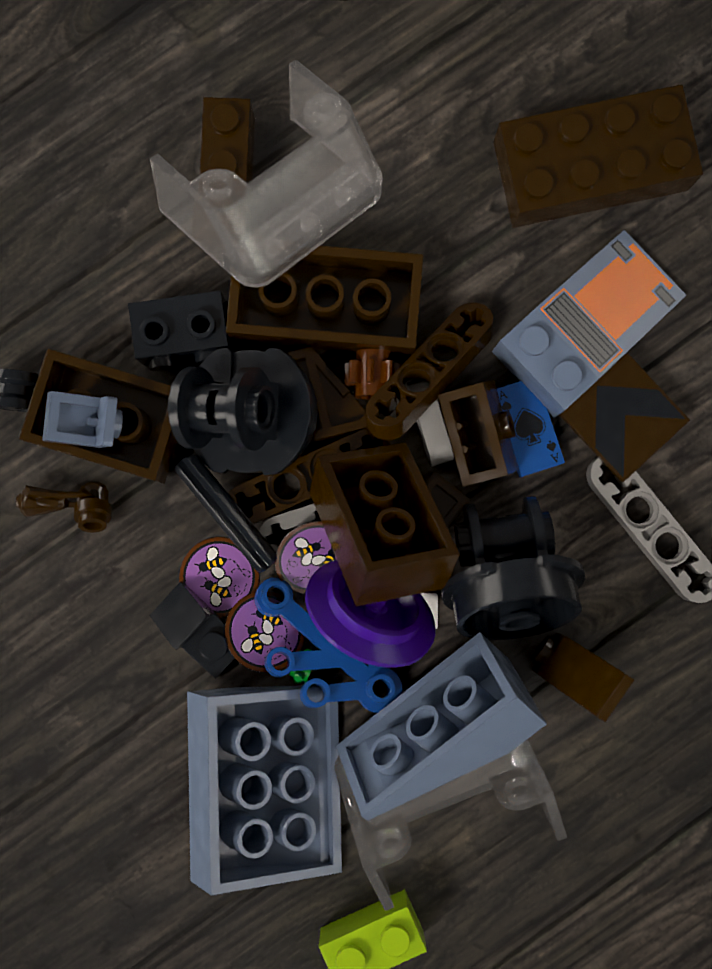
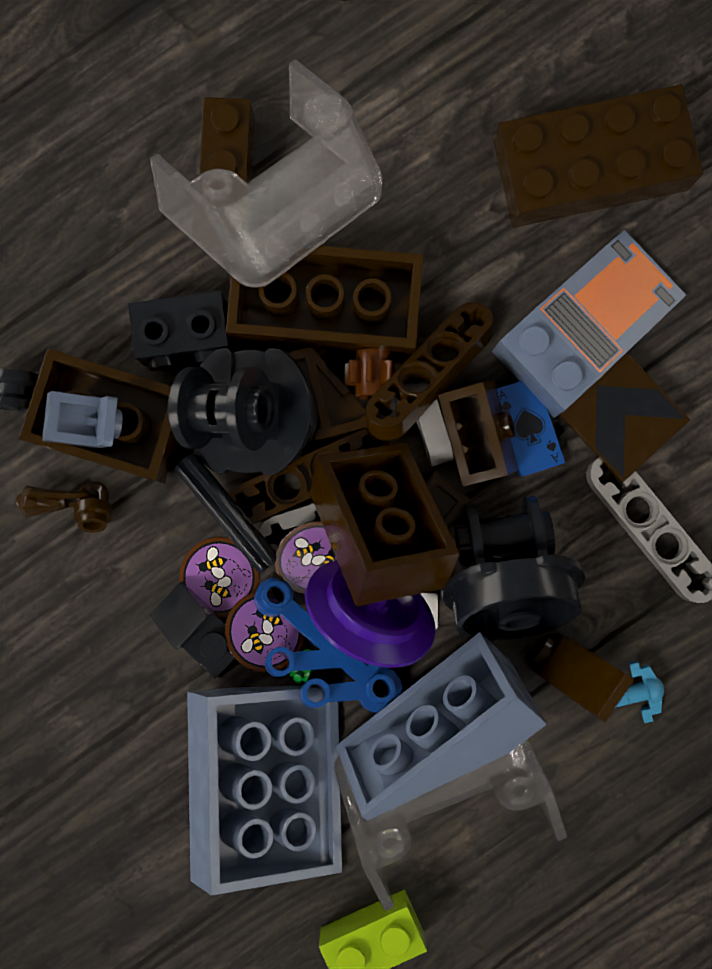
none -> dark azure piece [616,660,664,723]

